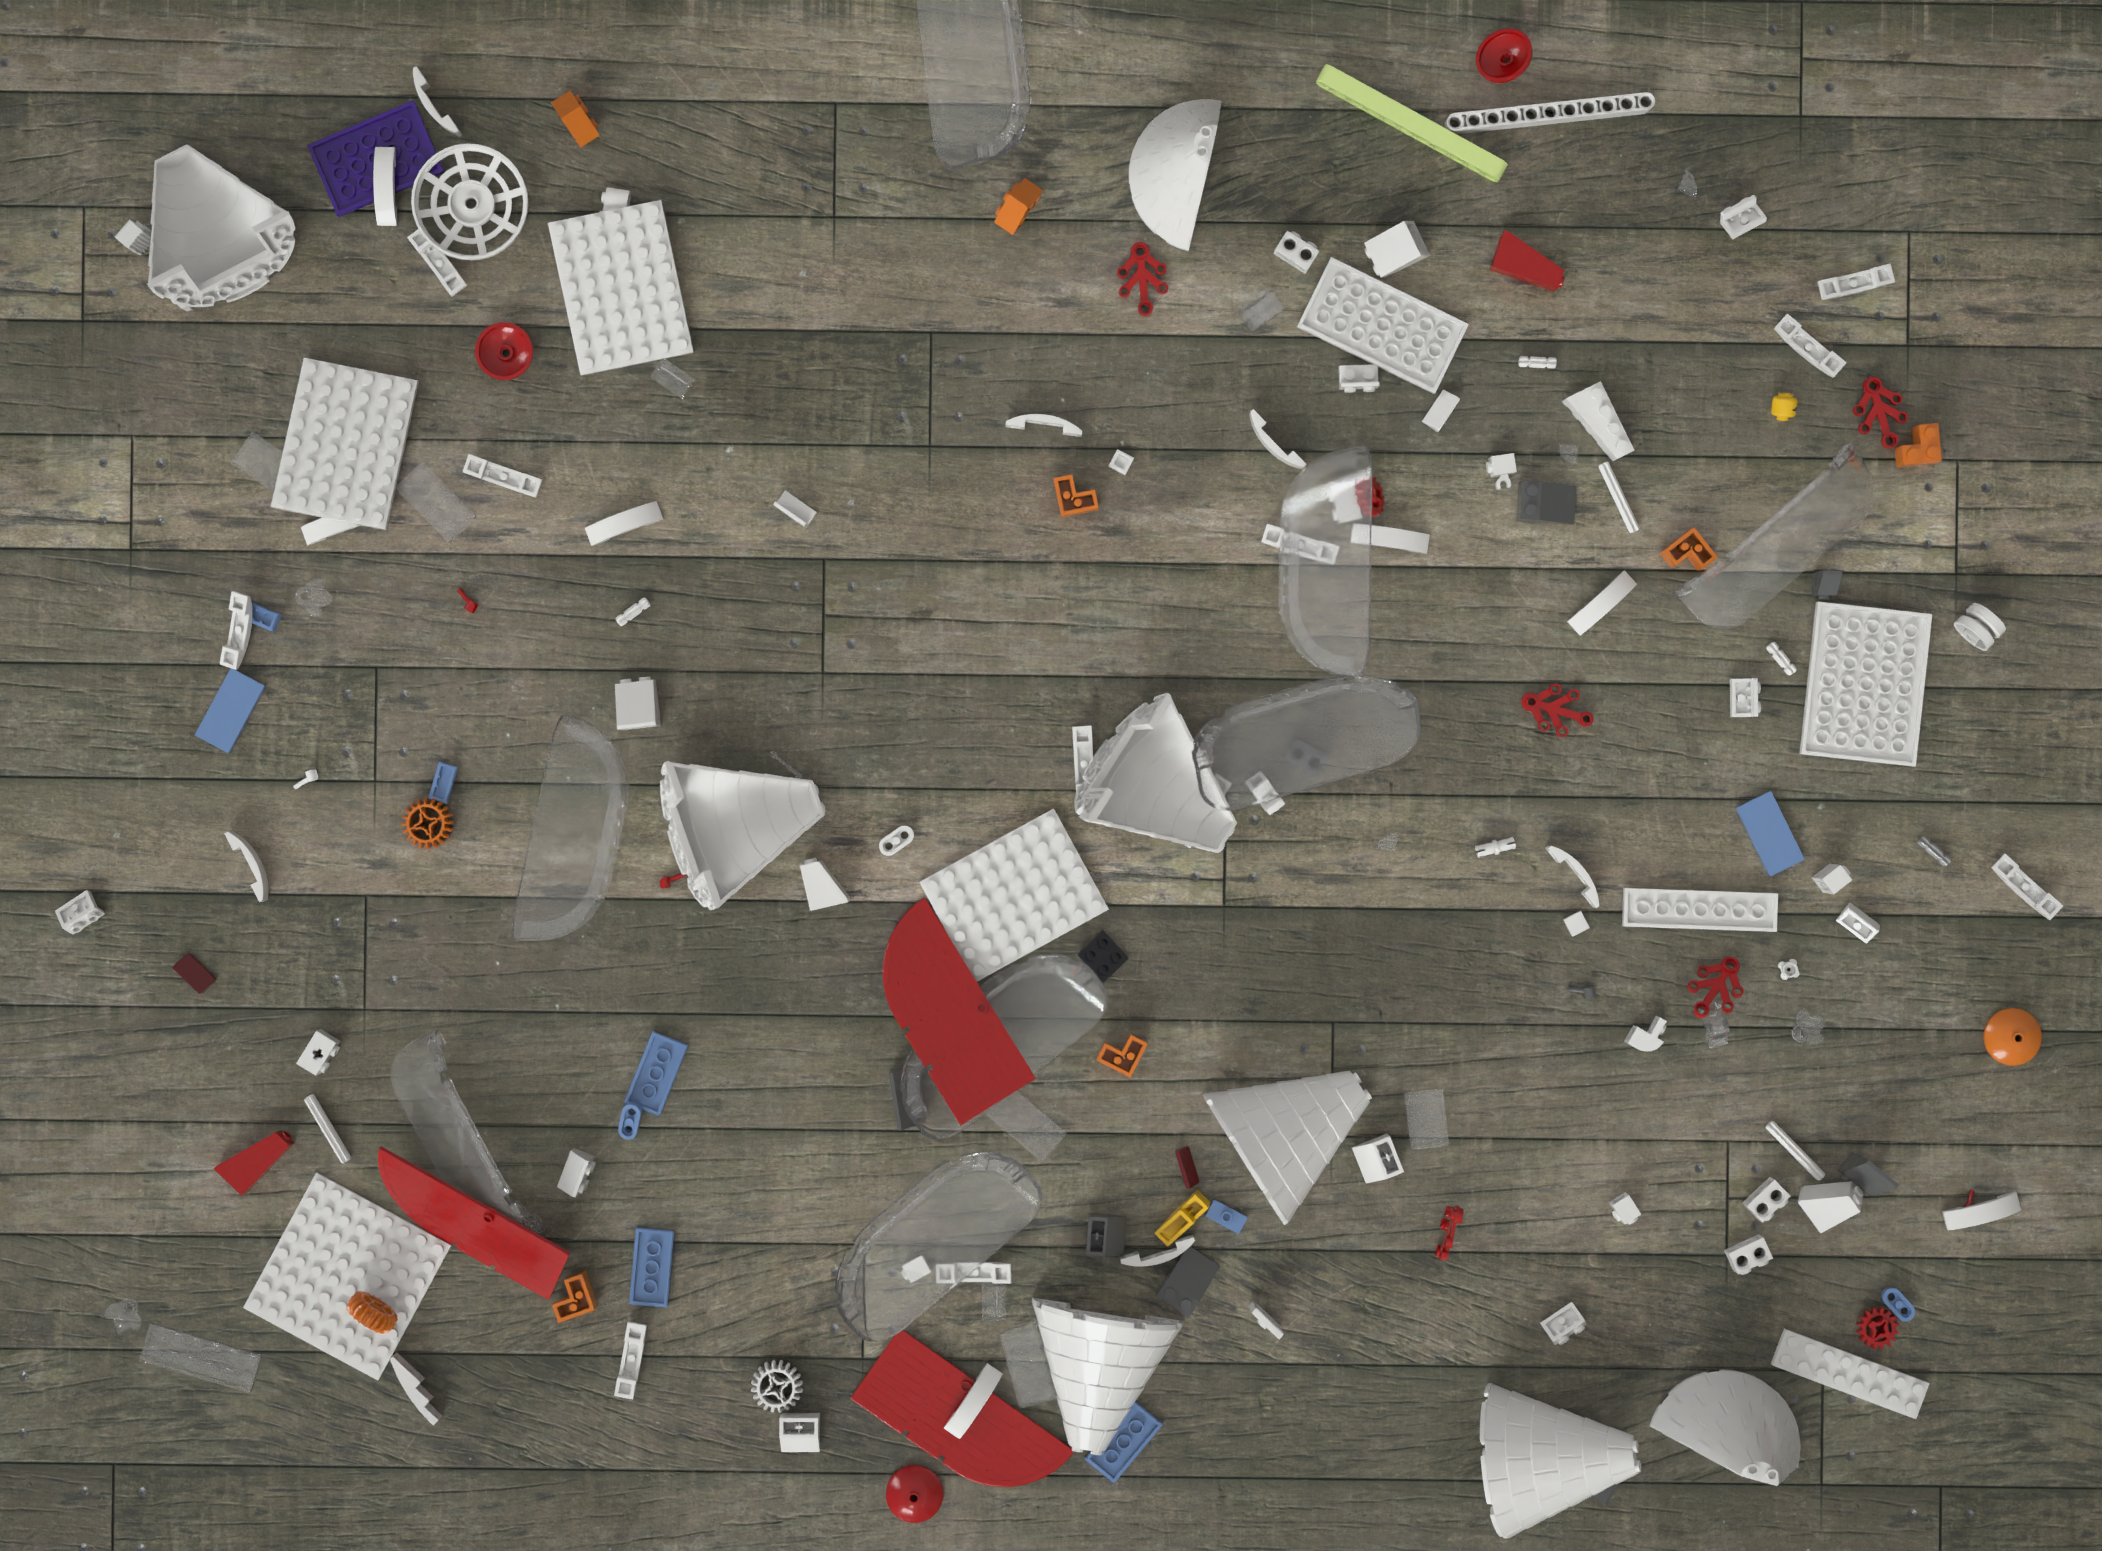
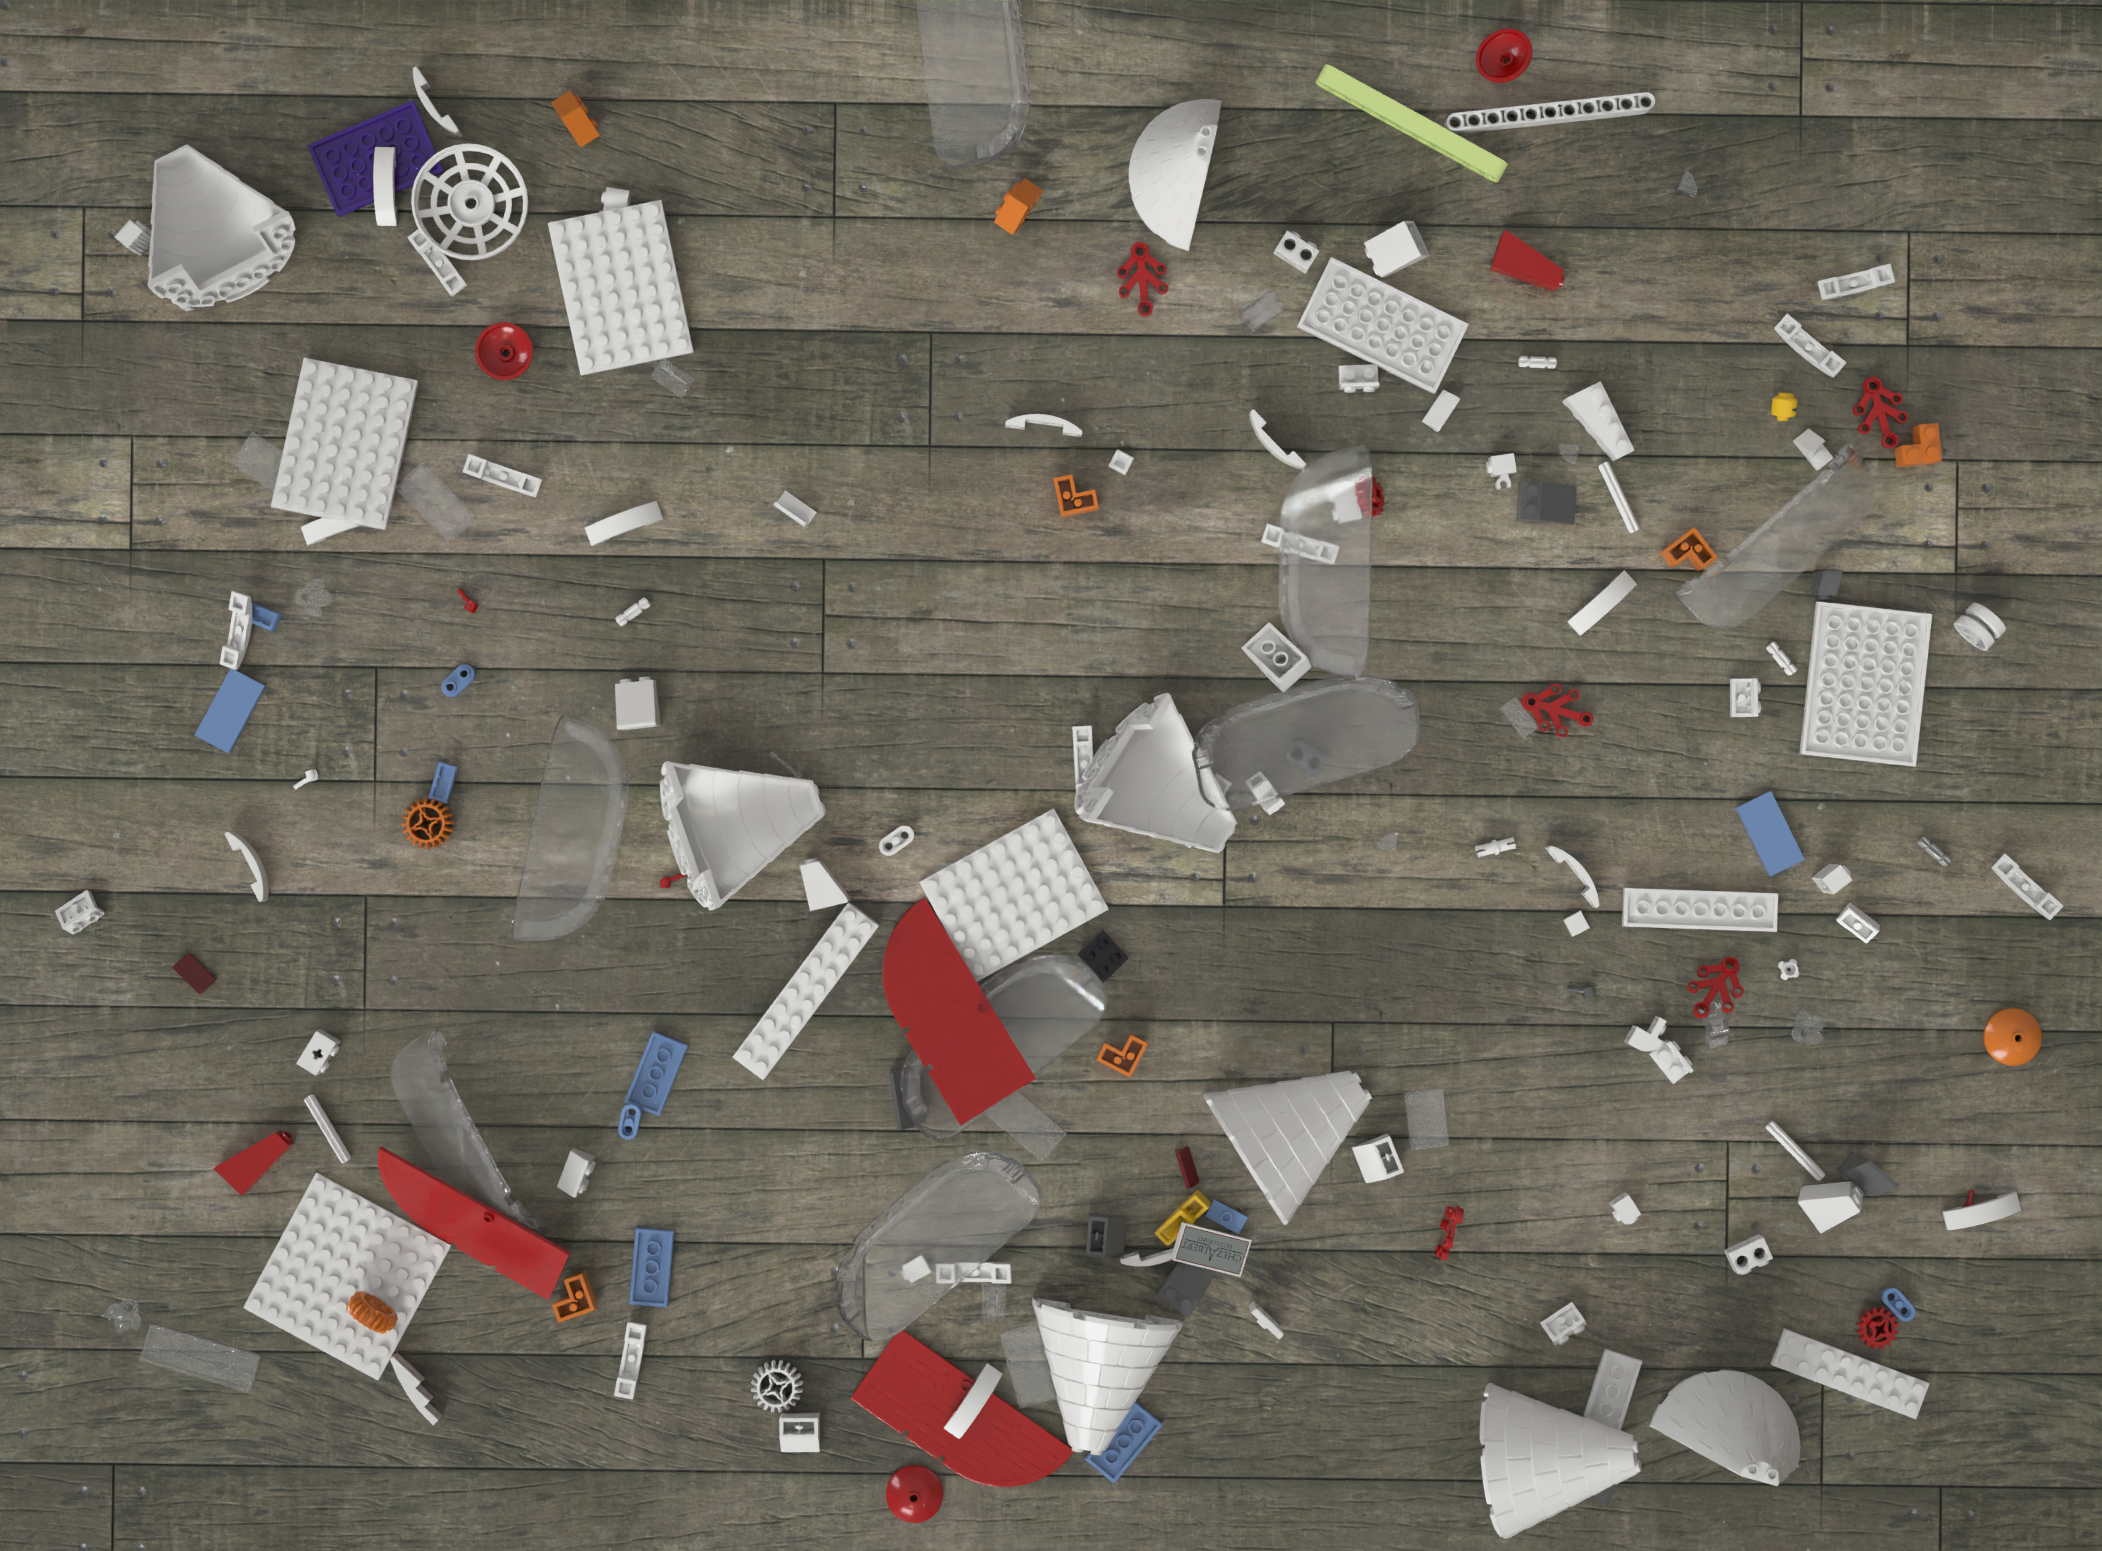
white slope [1351,524,1430,554] -> none
white bracket [1720,195,1767,239] -> none
white brick [1742,1177,1790,1223] -> none
none -> medium blue plate [441,664,476,697]
none -> white brick [733,902,880,1080]
none -> light grey tile [1170,1222,1252,1277]
none -> white slope [1241,622,1311,693]
none -> clear plate [1499,697,1538,739]
none -> white tile [1583,1348,1642,1431]
none -> white bracket [1648,1039,1694,1084]
none -> white slope [1793,429,1833,471]

